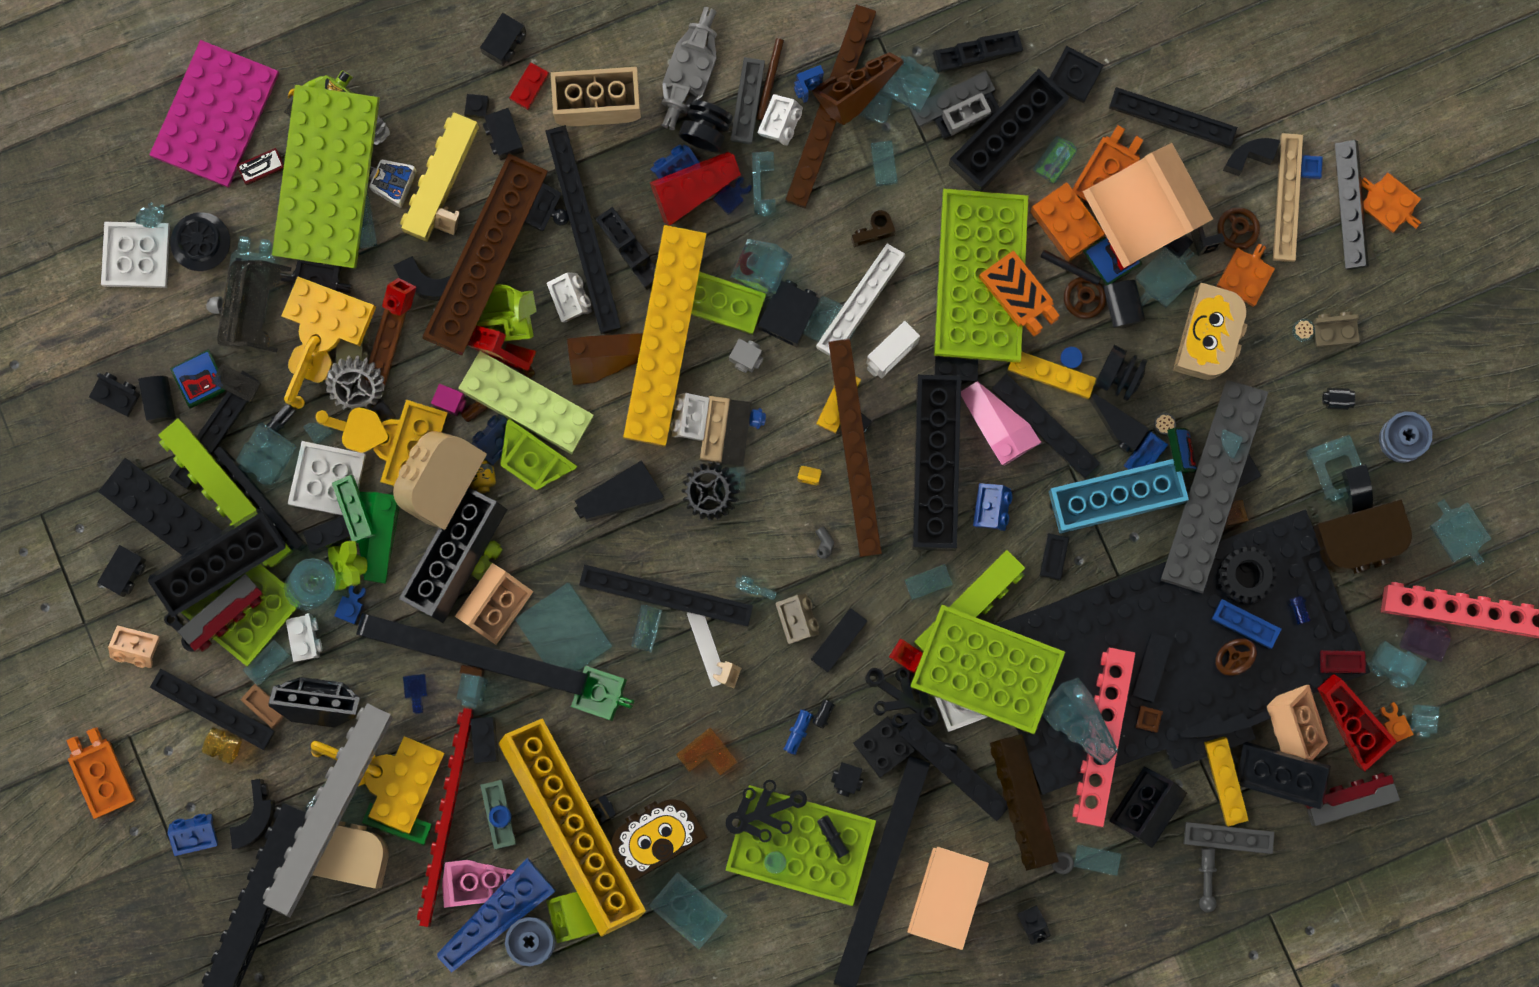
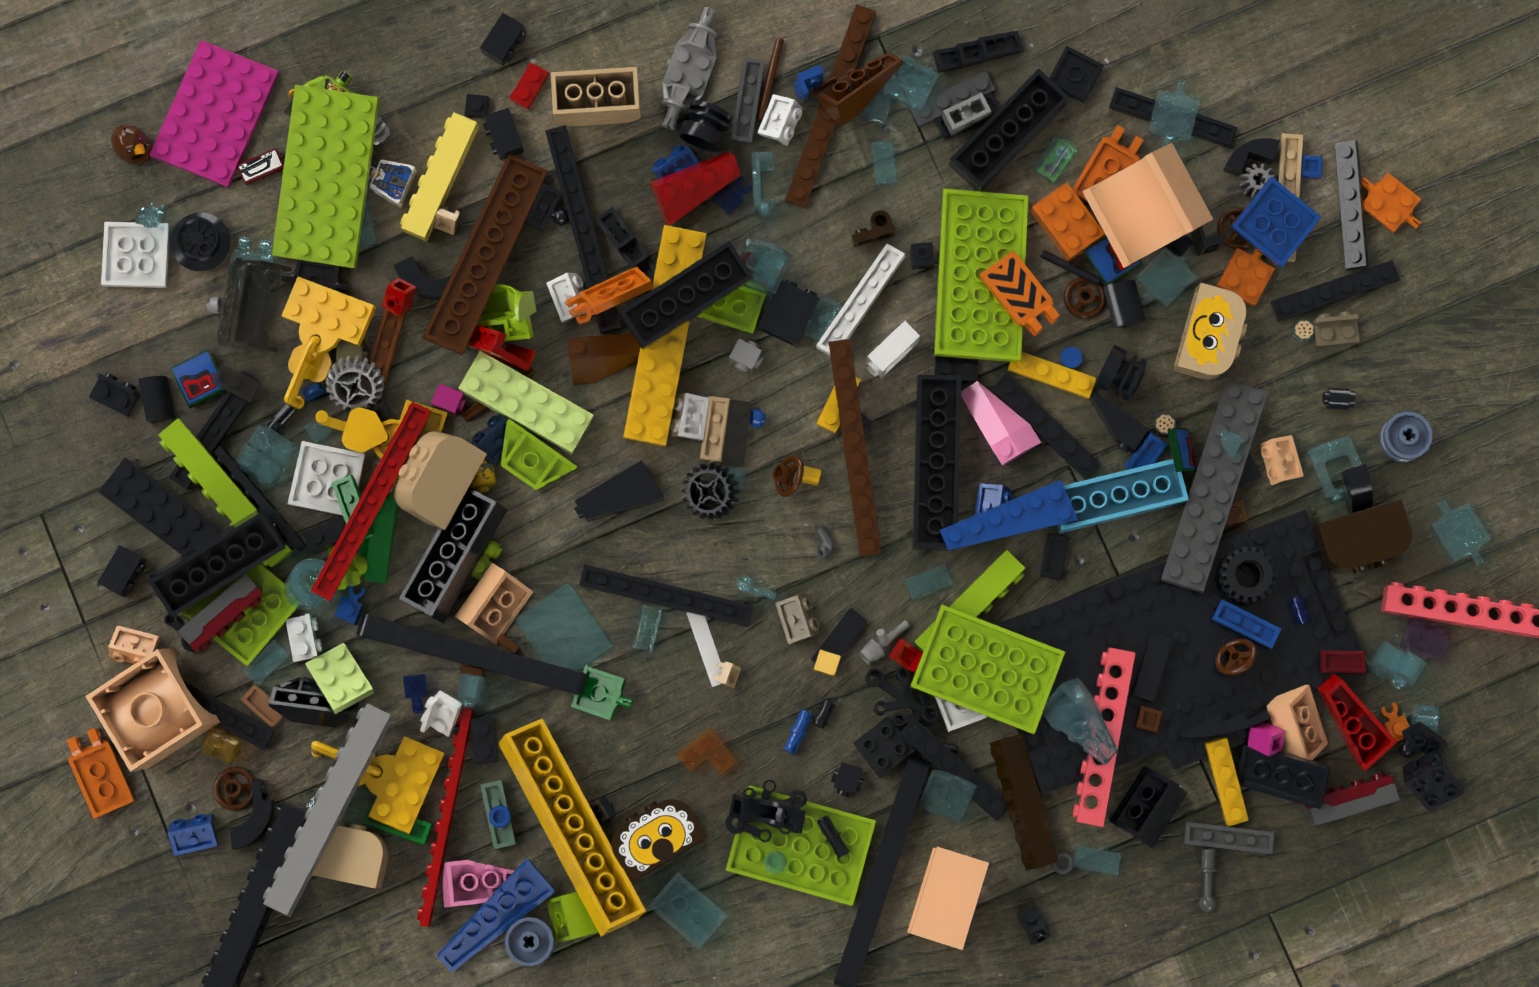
none -> light nougat piece [86,648,220,772]
none -> reddish brown piece [111,125,152,165]
none -> reddish brown piece [213,767,255,811]
none -> blue tile [302,383,325,401]
none -> yellowish green plate [305,643,374,714]
none -> red plate [311,401,432,602]
none -> white bracket [420,691,462,737]
none -> reddish brown tile [497,635,521,655]
none -> orange tile [565,266,654,324]
none -> black brick [619,241,753,350]
none -> black arch [729,793,806,833]
none -> reddish brown piece [773,455,804,497]
none -> yellow slope [814,649,841,677]
none -> light grey piece [859,620,910,665]
none -> black brick [910,242,934,270]
none -> clear light blue slope [919,769,977,823]
none -> blue wing [940,480,1078,551]
none -> clear light blue plate [1148,80,1200,147]
none -> blue plate [1230,176,1321,268]
none -> light grey gear [1239,163,1276,199]
none -> dark pink brick [1248,721,1285,756]
none -> light nougat bracket [1260,435,1304,485]
none -> black plate [1270,260,1400,322]
none -> black plate [1398,721,1448,758]
none -> black bracket [1403,748,1465,810]

